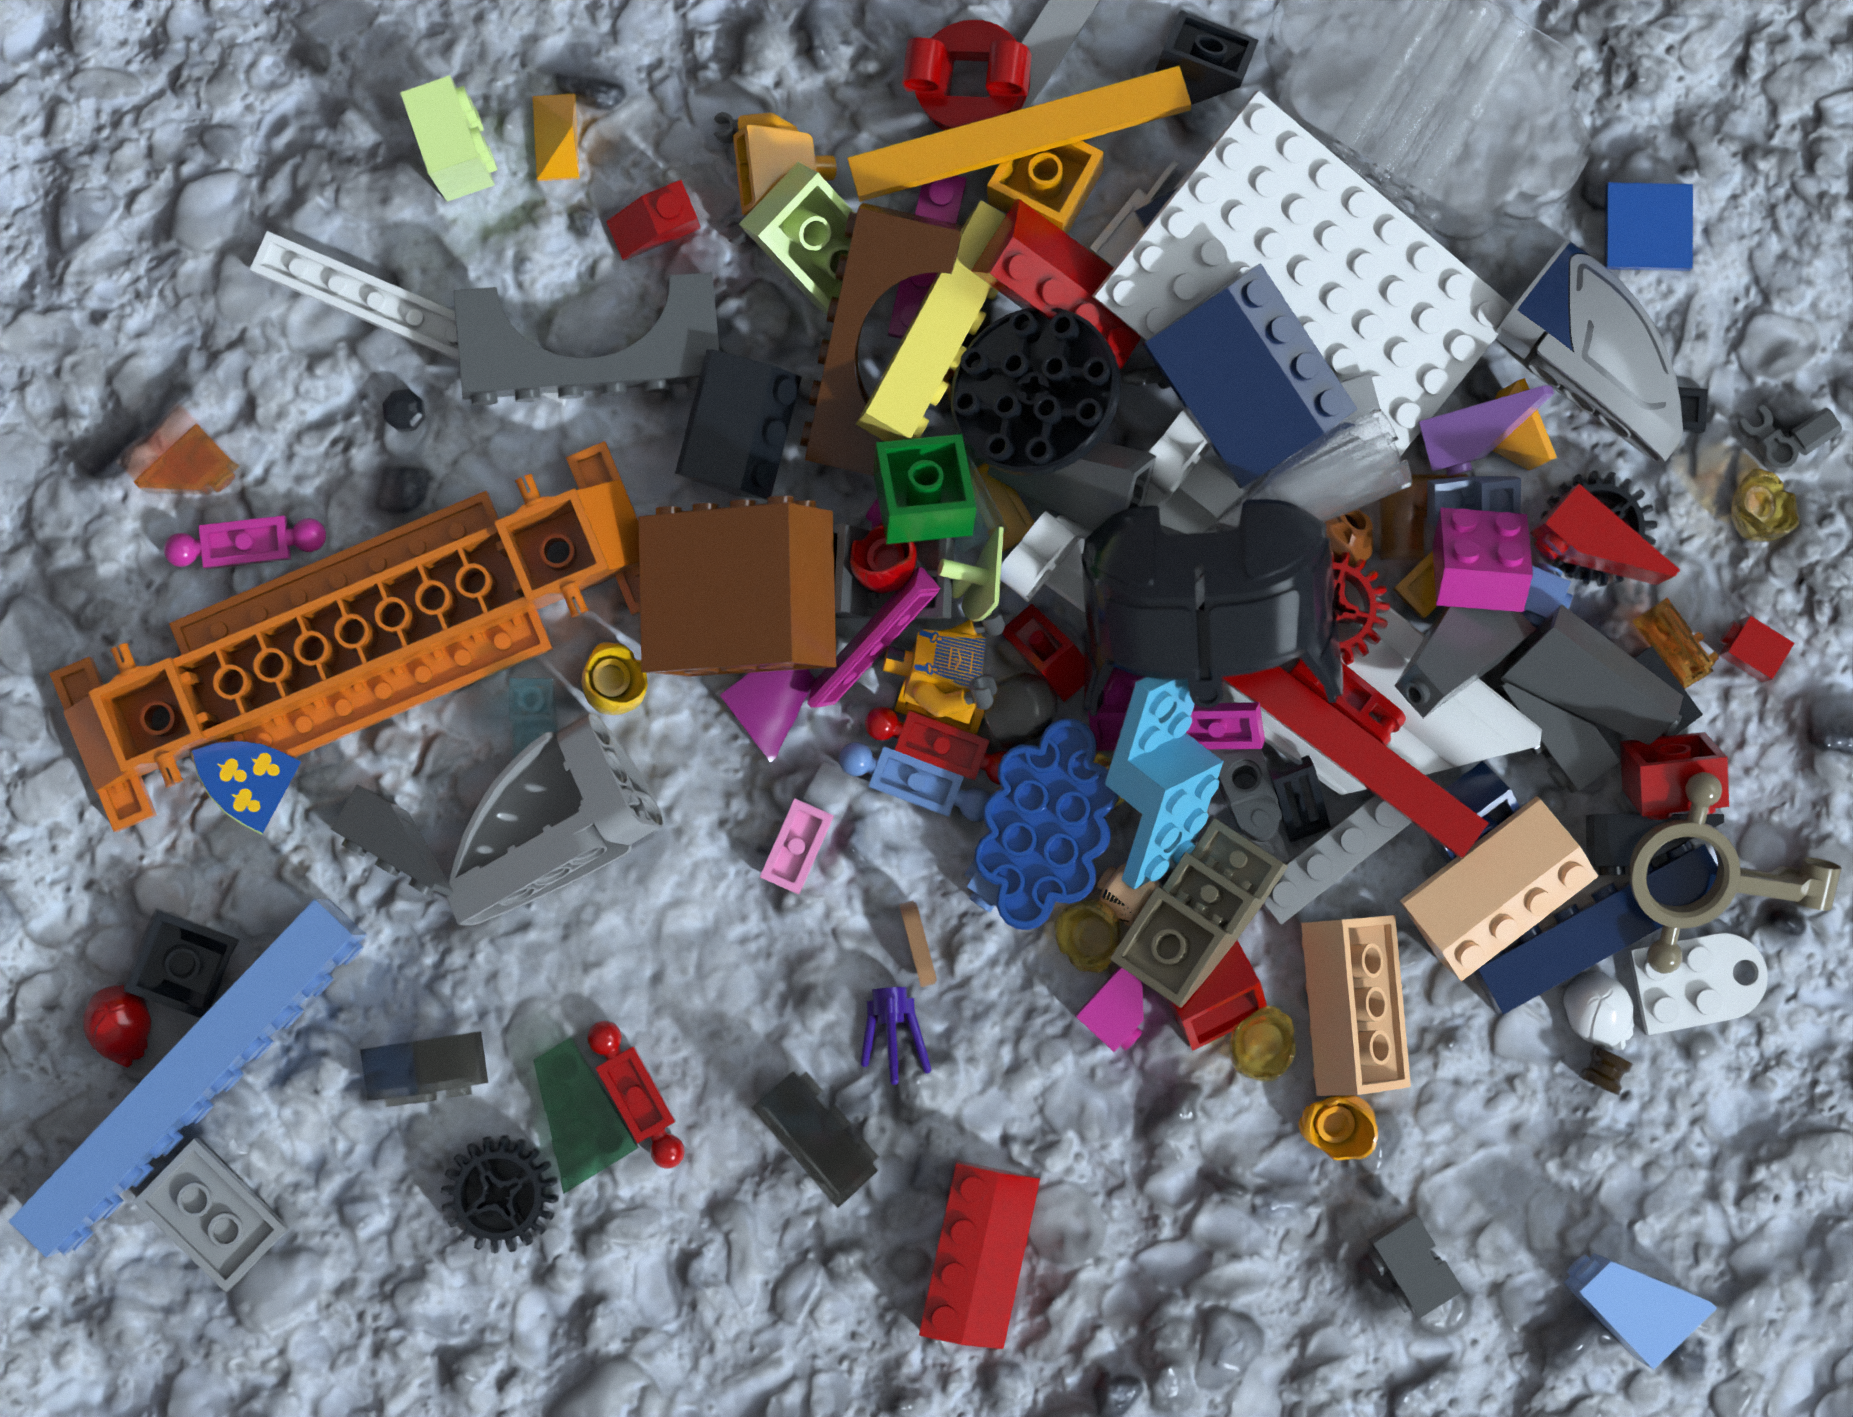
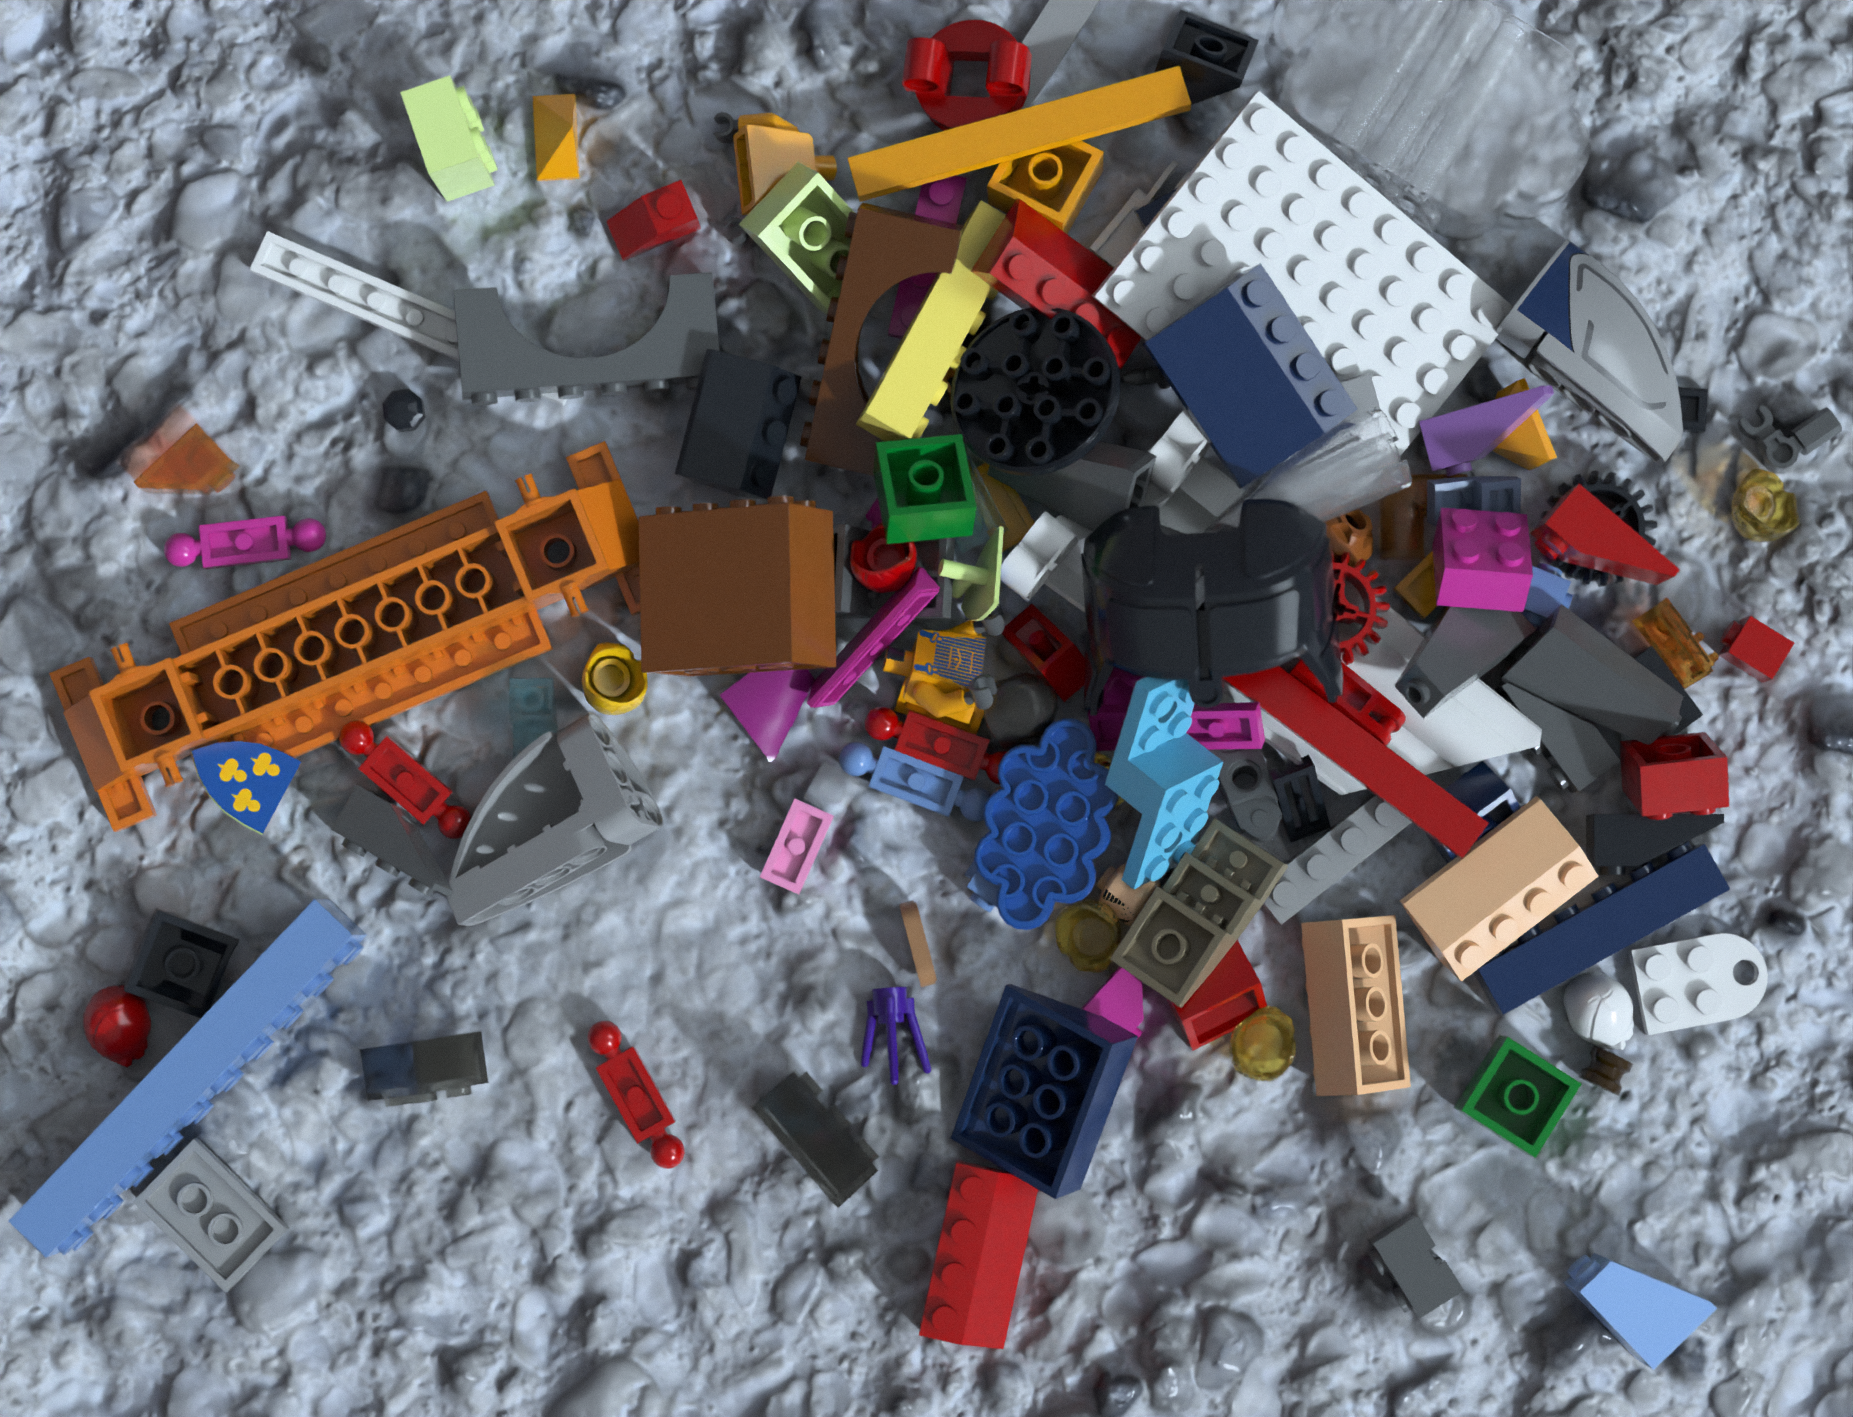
black gear [441,1135,559,1253] -> none
clear green wing [533,1037,639,1194] -> none
light orange hair [1298,1095,1378,1161] -> none
blue tile [1605,182,1693,271] -> none
dark tan piece [1630,772,1842,974] -> none
none -> red plate [339,720,471,839]
none -> dark blue slope [950,984,1138,1199]
none -> green brick [1453,1035,1582,1158]

